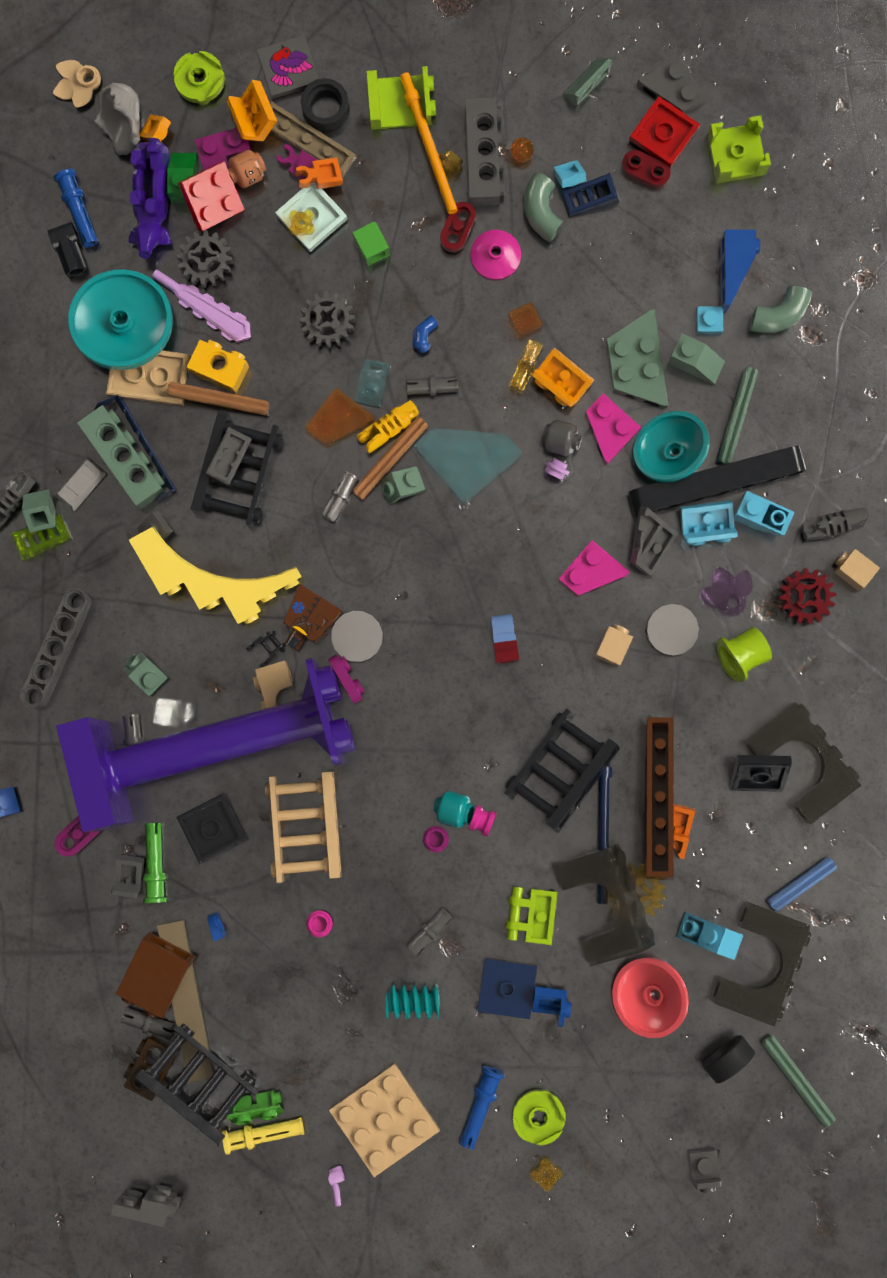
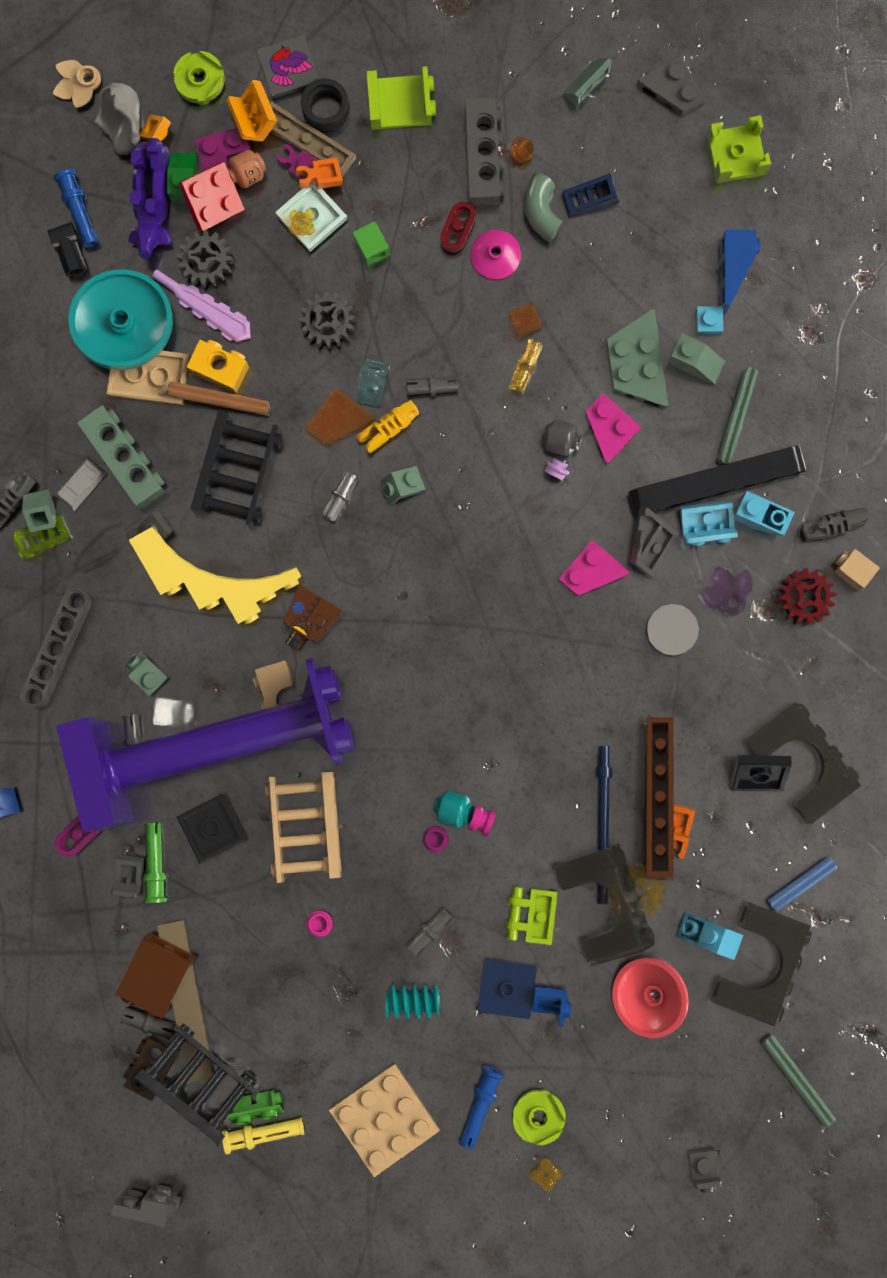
dark blue piece [94,395,176,501] -> none
dark grey plate [206,427,252,486] -> none
blue tile [208,912,227,941] -> none
black piece [246,630,286,668] -> none
magenta plate [328,654,365,704] -> none
lavender hand [328,1166,345,1206] -> none
light grey tile [331,611,383,662] -> none
medium nougat axle [353,417,428,500] -> none
light orange bar [400,73,458,214] -> none
blue arm [412,315,439,353] -> none
clear light blue plate [414,428,523,504] -> none
clear yellow plate [438,149,463,173] -> none
leg [491,614,519,665] -> none
black fence [504,708,620,833] -> none
light orange bracket [531,348,594,407] -> none
medium azure plate [553,160,586,188] -> none
tan brick [594,625,633,667] -> none
dark red plate [621,150,671,189] -> none
red plate [629,96,700,168] -> none
teal dish [633,411,710,482] -> none
black tyre [703,1035,755,1084] -> none
lime piece [717,626,772,682] -> none
sand green cylinder [750,286,812,333] -> none

